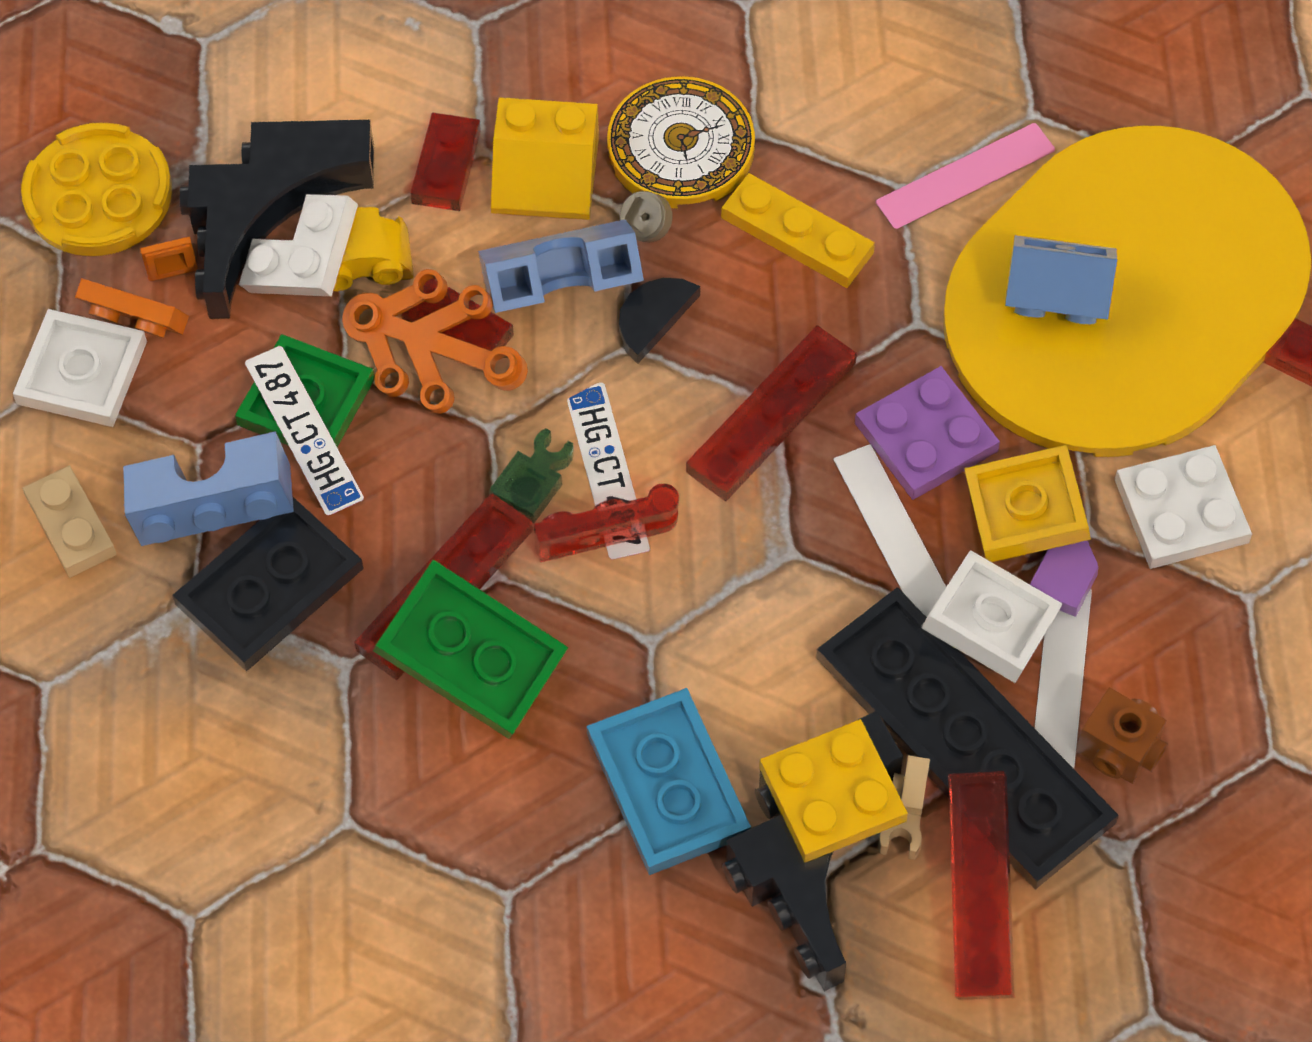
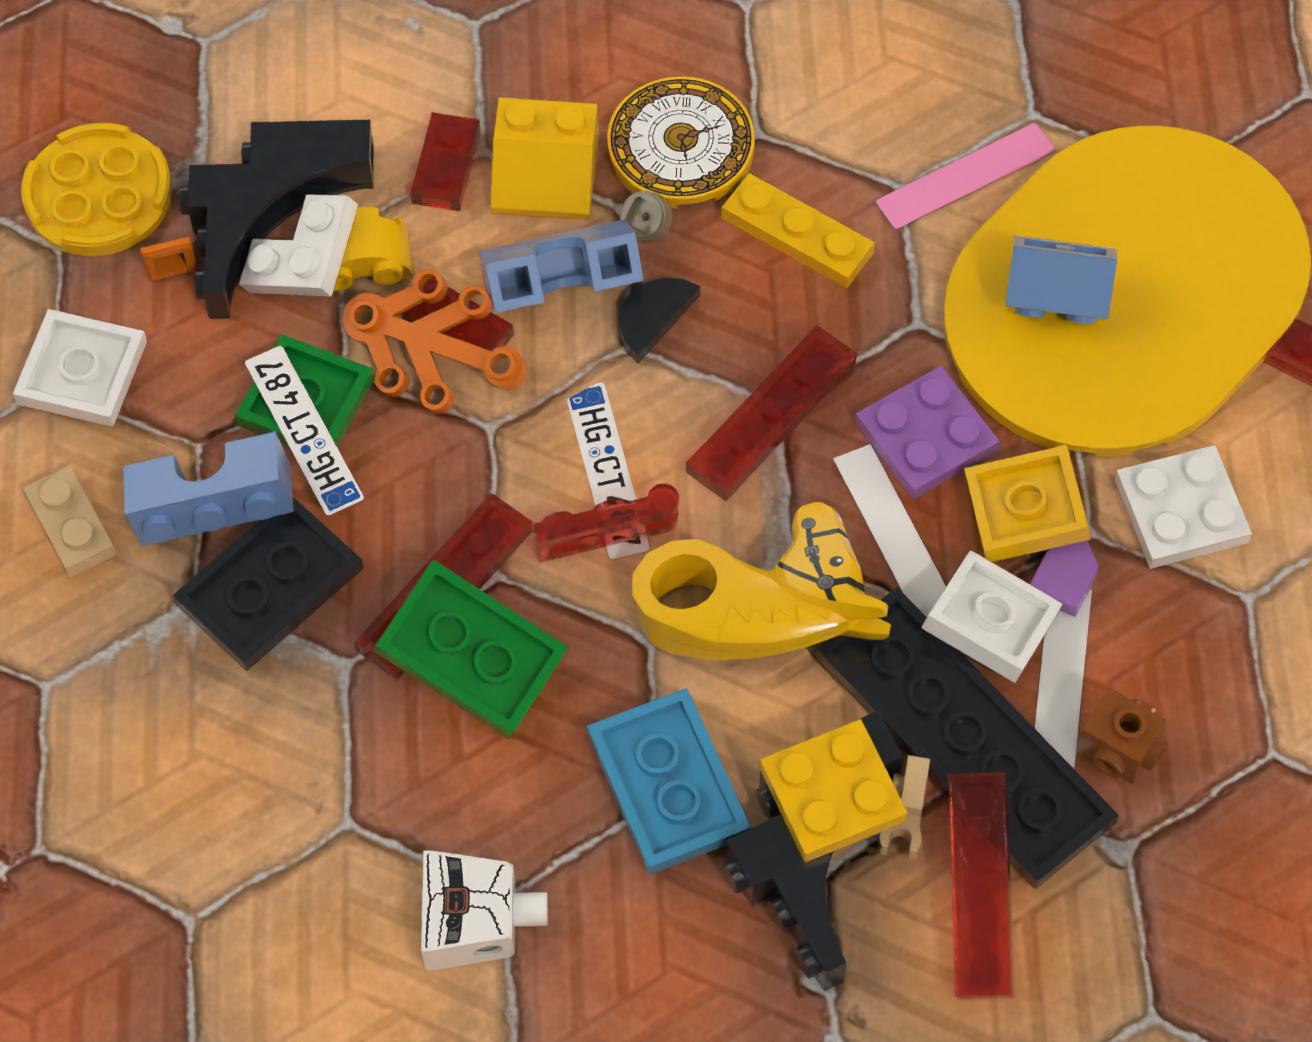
orange plate [75,278,189,338] -> none
clear green plate [489,428,574,524] -> none
none -> torso [421,851,548,971]
none -> yellow animal [632,502,891,660]

